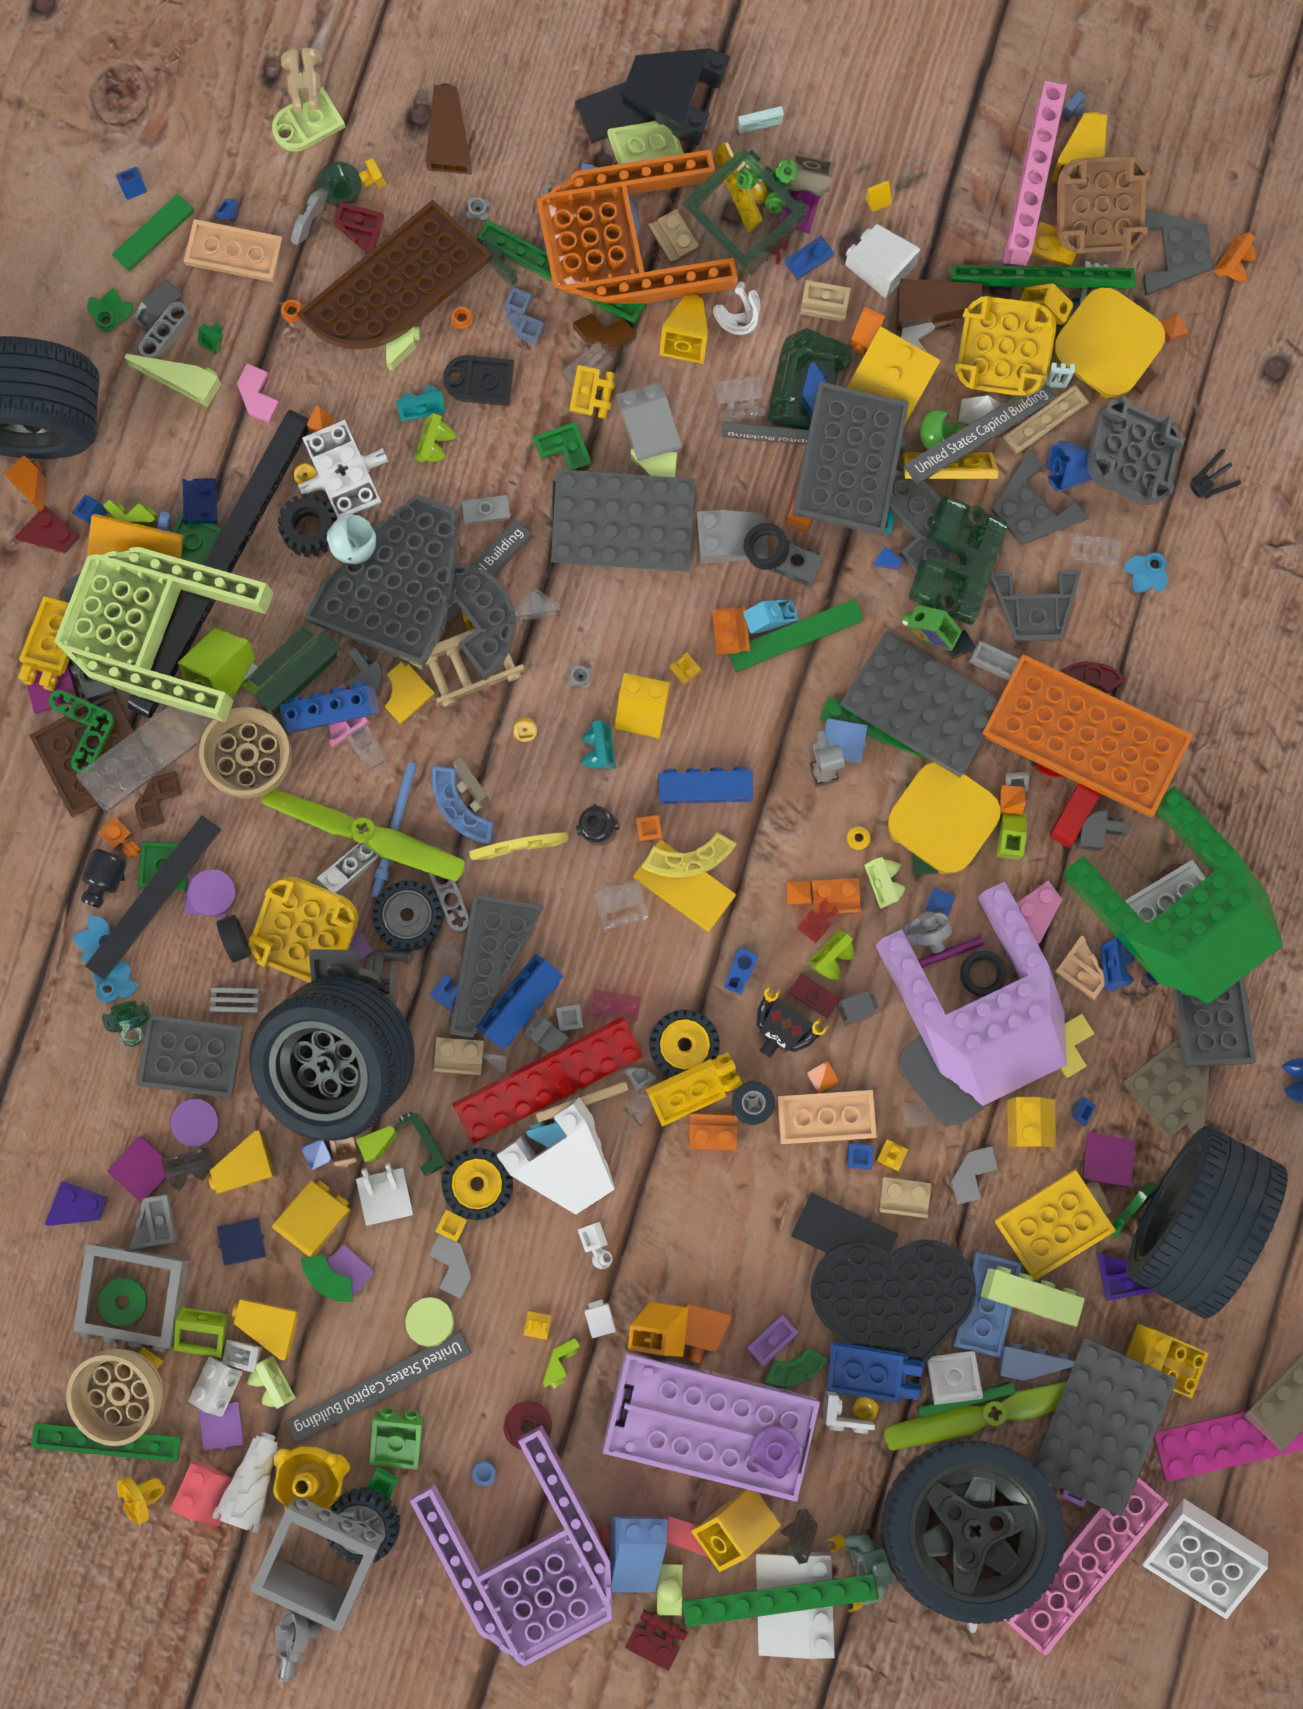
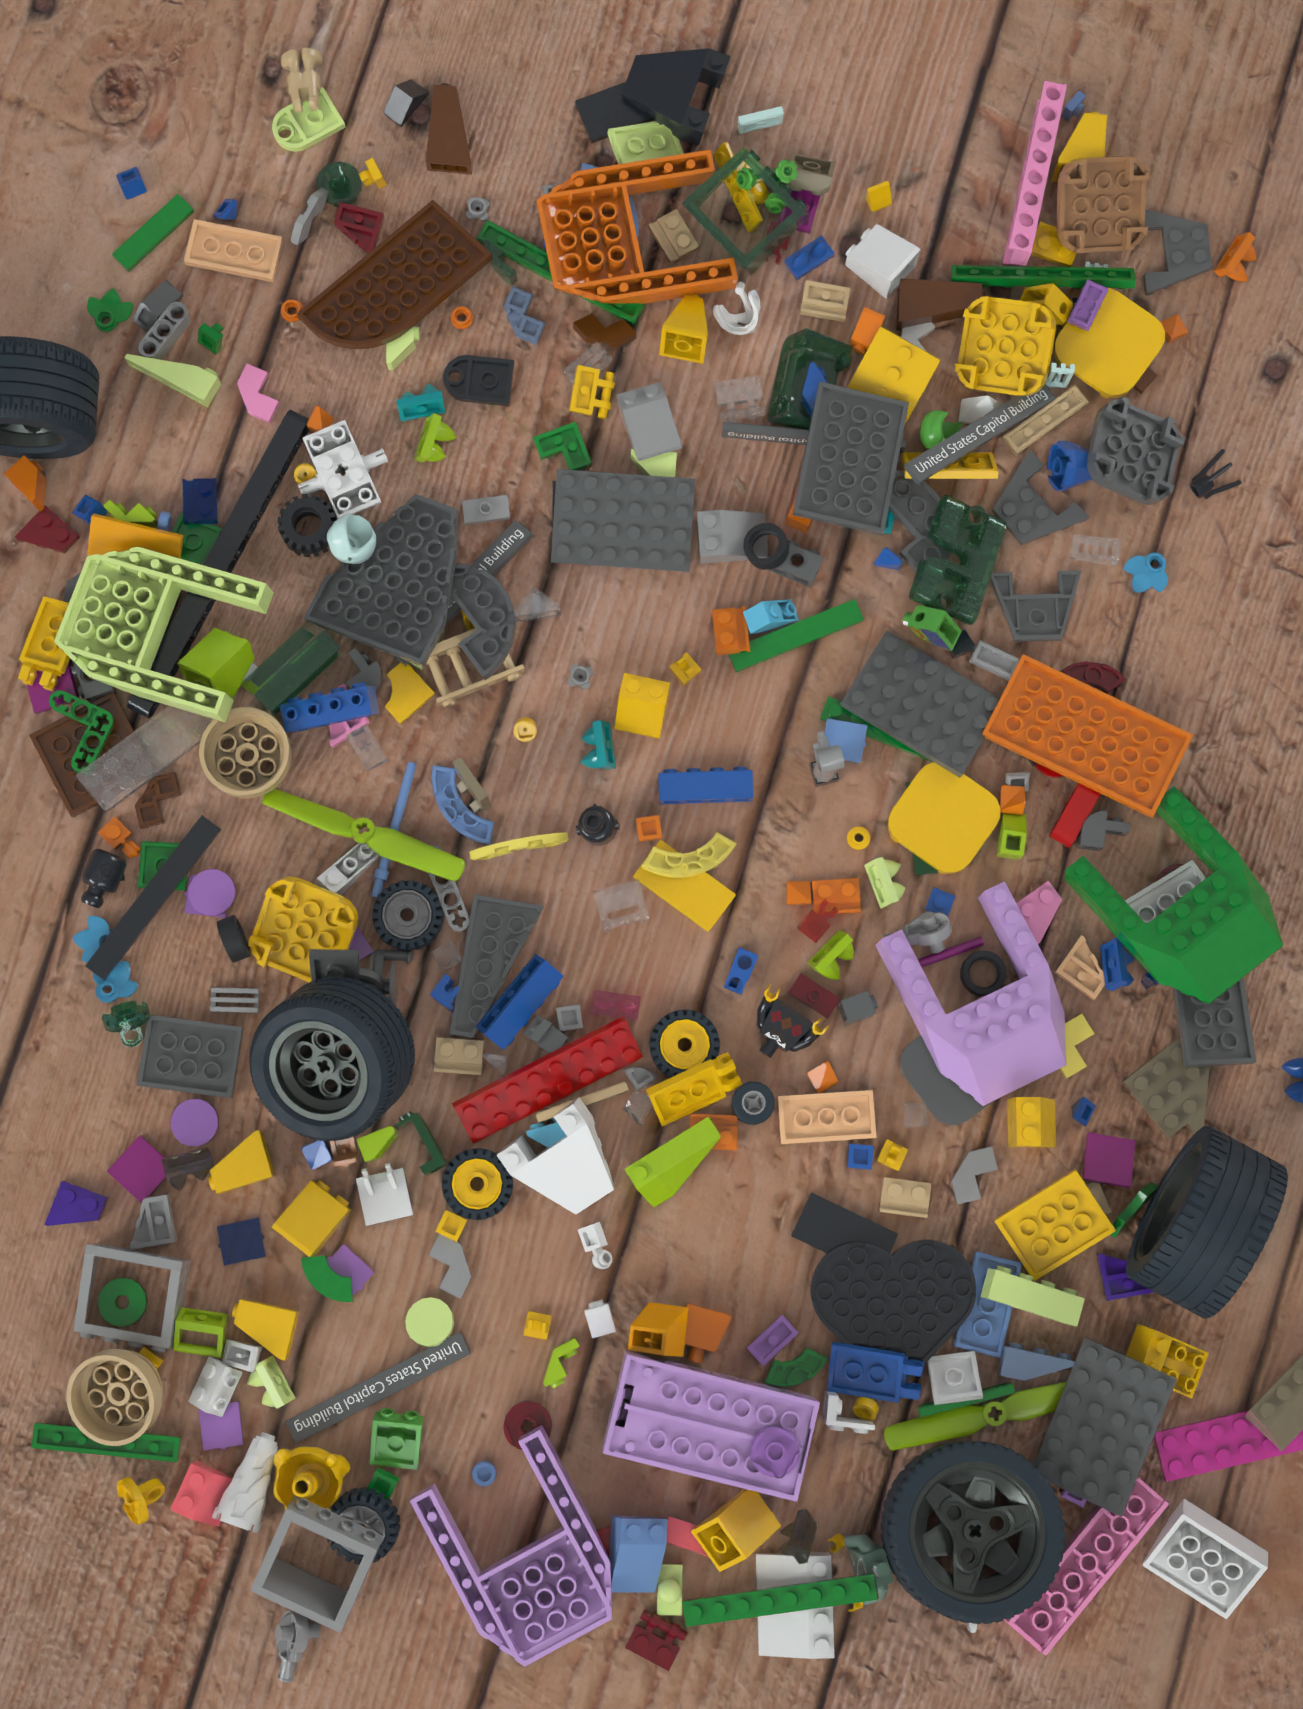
none -> slope [383,79,429,127]
none -> lime wedge [625,1116,722,1208]
none -> medium lavender plate [1067,279,1108,332]

